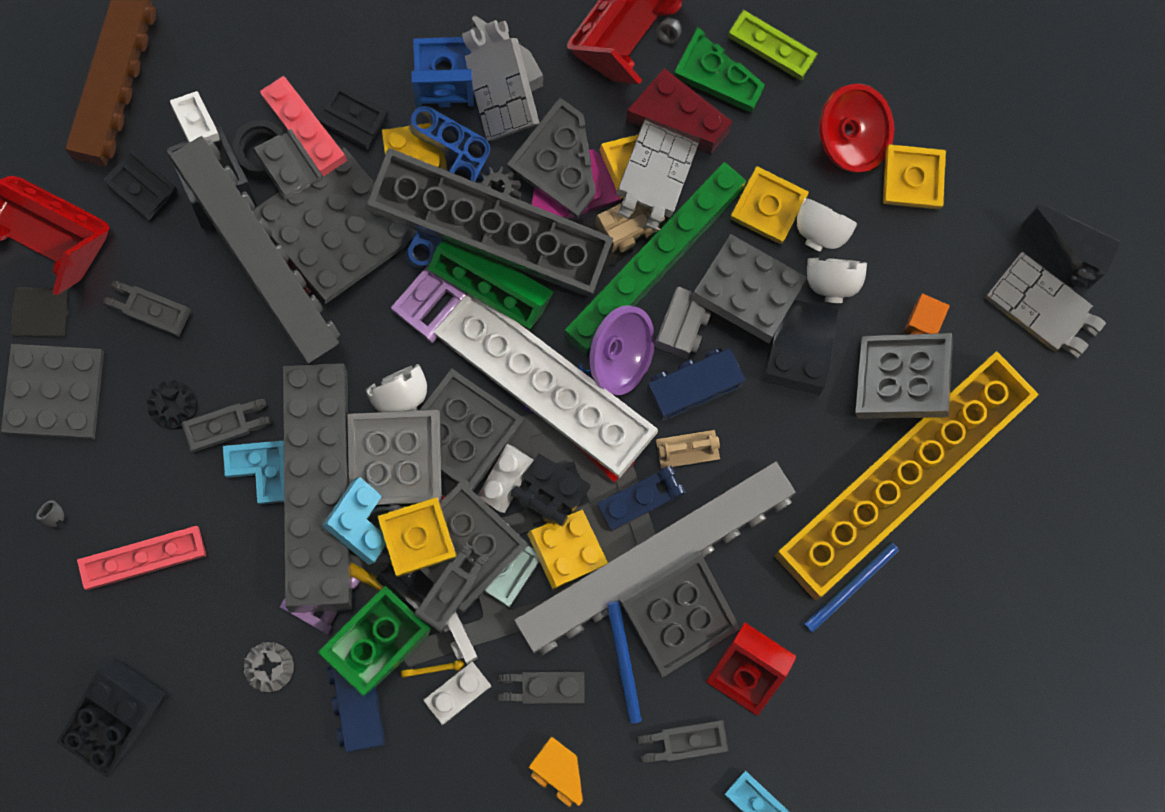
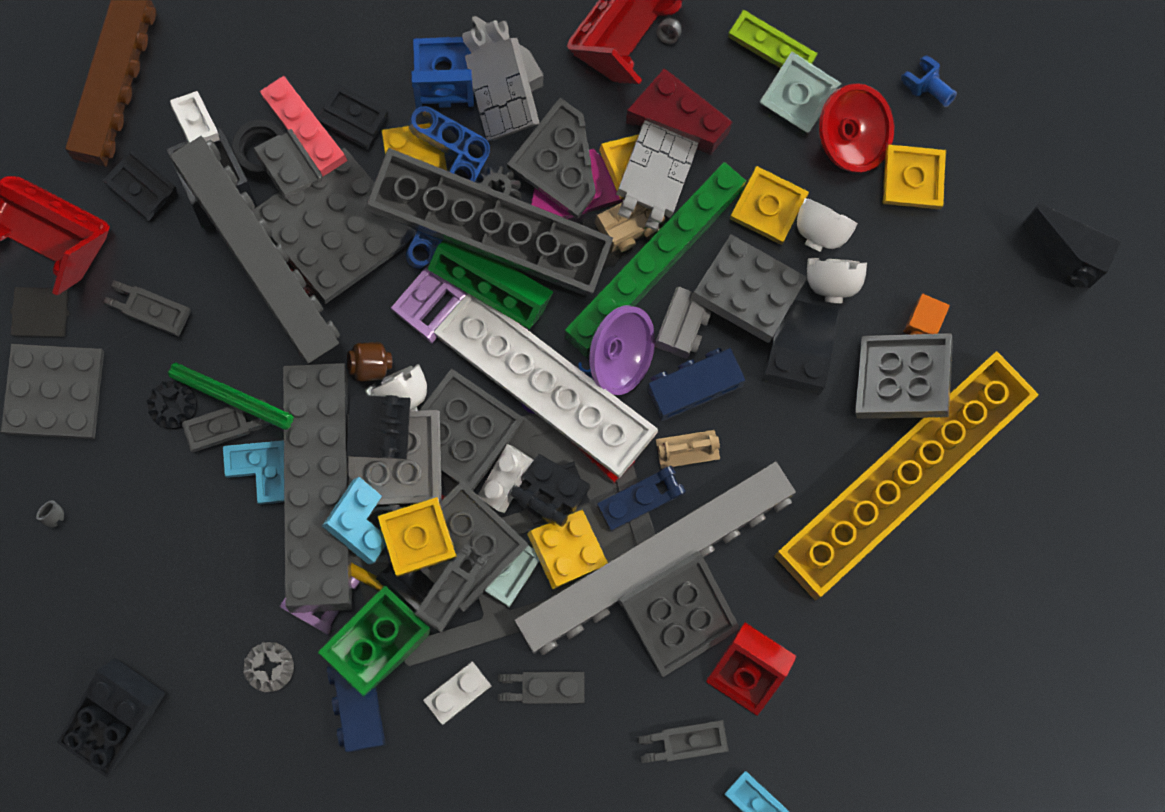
coral plate [77,526,207,591] -> none
yellow hinge [400,659,465,678] -> none
white plate [443,612,478,664] -> none
light orange slope [529,737,583,807] -> none
blue bar [607,601,642,724] -> none
green wing [674,27,765,113] -> none
blue bar [804,542,899,633] -> none
light grey tile [985,252,1106,359] -> none
none -> green axle [168,363,294,430]
none -> black hinge [346,395,411,459]
none -> reddish brown head [347,342,392,381]
none -> light aqua plate [760,52,841,133]
none -> blue piece [901,55,957,107]

